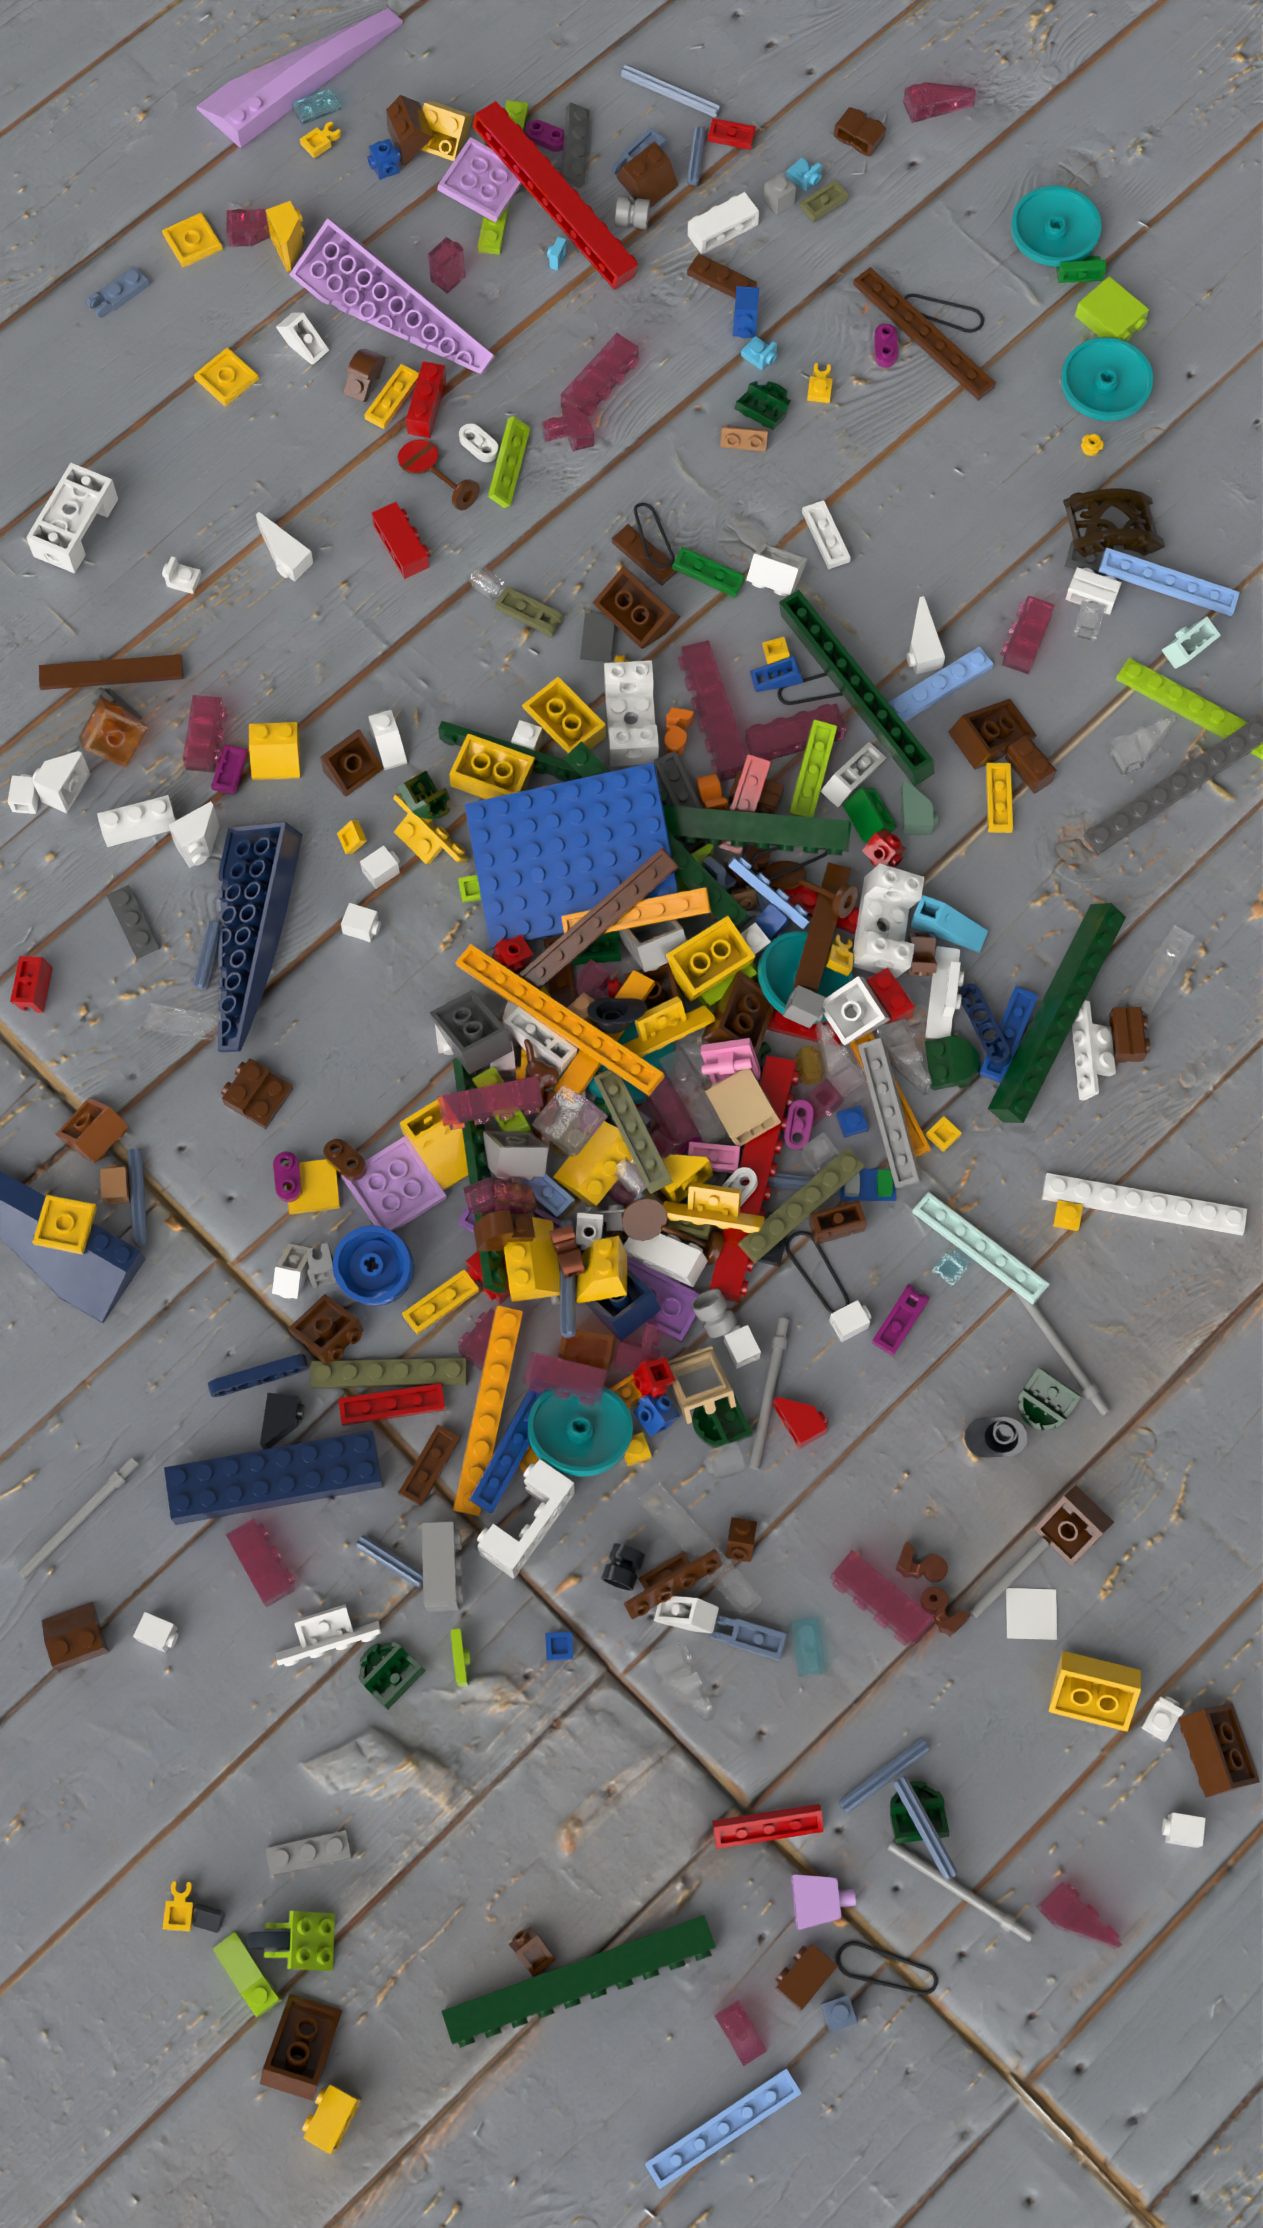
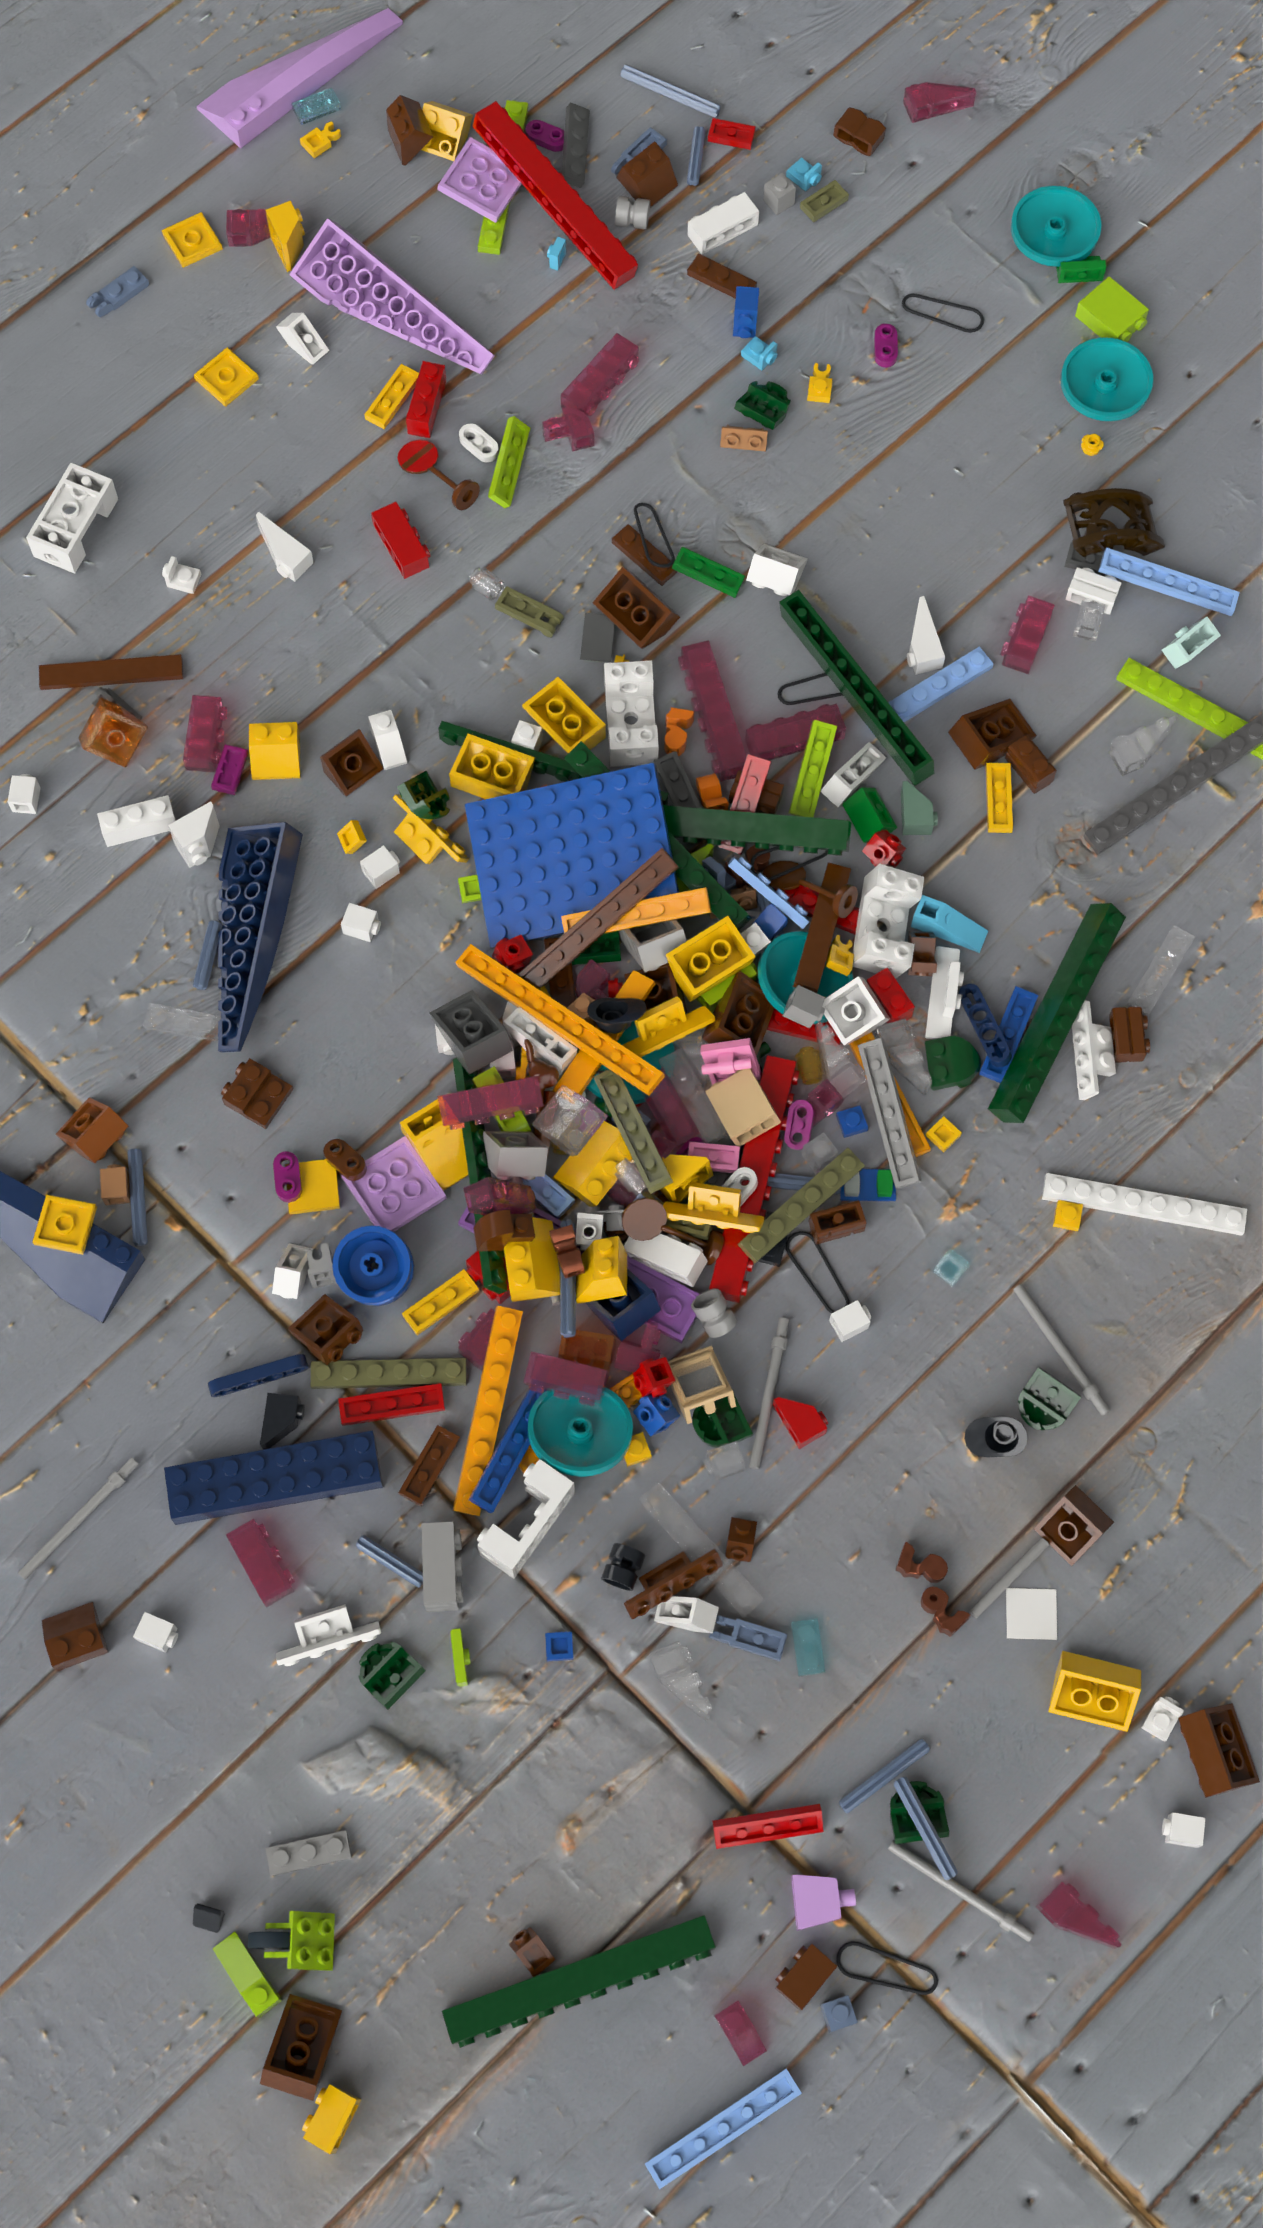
red hinge [10,956,53,1013] -> none
white slope [33,751,91,813] -> none
dark grey plate [106,885,159,959] -> none
yellow plate [162,1881,195,1932] -> none
reddish brown brick [343,349,386,402] -> none
blue brick [367,139,401,180] -> none
clear pink brick [428,237,466,294] -> none
white brick [723,1325,761,1369] -> none
blue slope [750,655,804,692] -> none
yellow plate [762,637,790,665] -> none
white plate [802,500,851,569] -> none
clear pink brick [830,1550,935,1647] -> none
reddish brown plate [853,267,996,401] -> none
magenta plate [872,1284,930,1357] -> none
light aqua tile [912,1191,1049,1305] -> none

